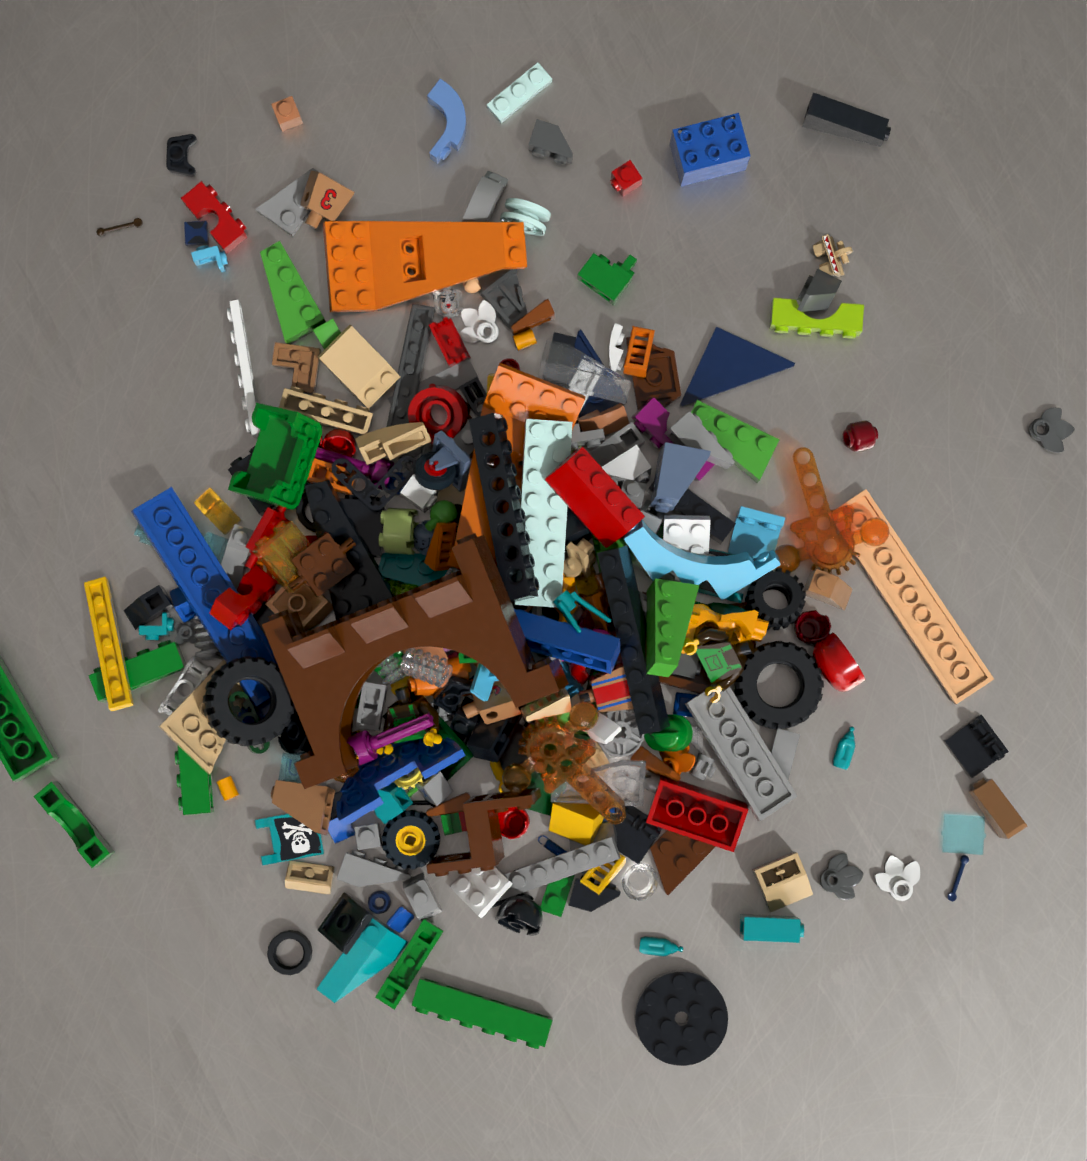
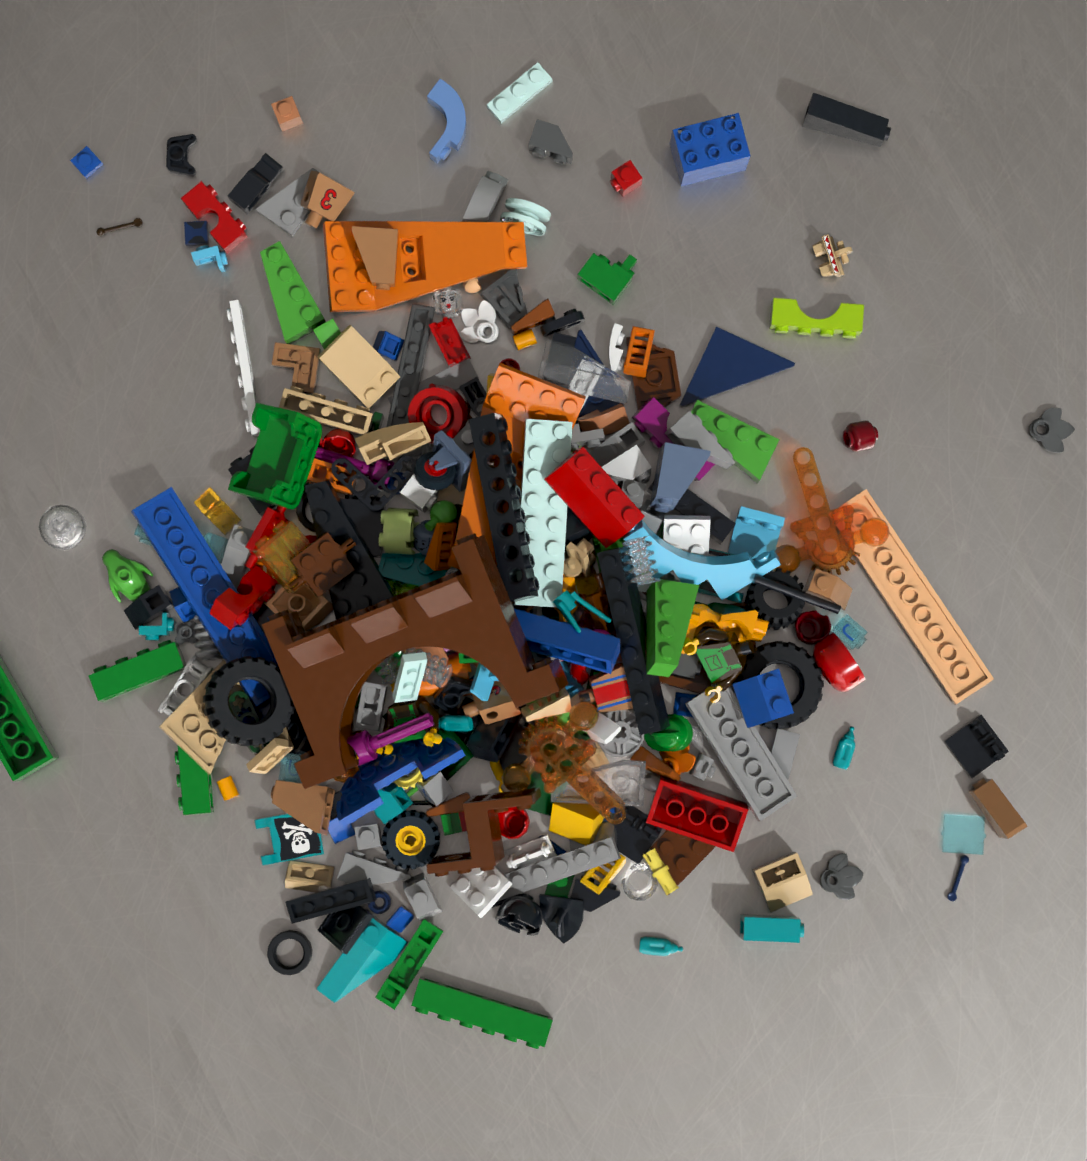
green arch [33,781,115,868] -> none
yellow plate [84,576,134,712] -> none
black piece [634,970,728,1066] -> none
dark grey slope [797,269,842,312] -> none
white plate [875,855,920,901] -> none
none -> clear cylinder [39,504,86,550]
none -> blue plate [70,146,103,179]
none -> bright green animal [102,549,153,602]
none -> black piece [227,153,284,214]
none -> tan panel [246,727,294,774]
none -> black plate [285,878,377,924]
none -> medium nougat slope [352,226,398,290]
none -> dark green tile [369,412,384,432]
none -> blue slope [373,331,404,361]
none -> light aqua plate [392,652,428,703]
none -> teal piece [439,715,473,732]
none -> white hinge [506,834,557,870]
none -> black shield [539,894,584,944]
none -> black plate [540,309,585,337]
none -> clear piece [622,535,660,586]
none -> light yellow pin [642,848,679,895]
none -> blue slope [732,669,794,728]
none -> black bar [753,574,841,614]
none -> clear light blue brick [830,614,868,650]

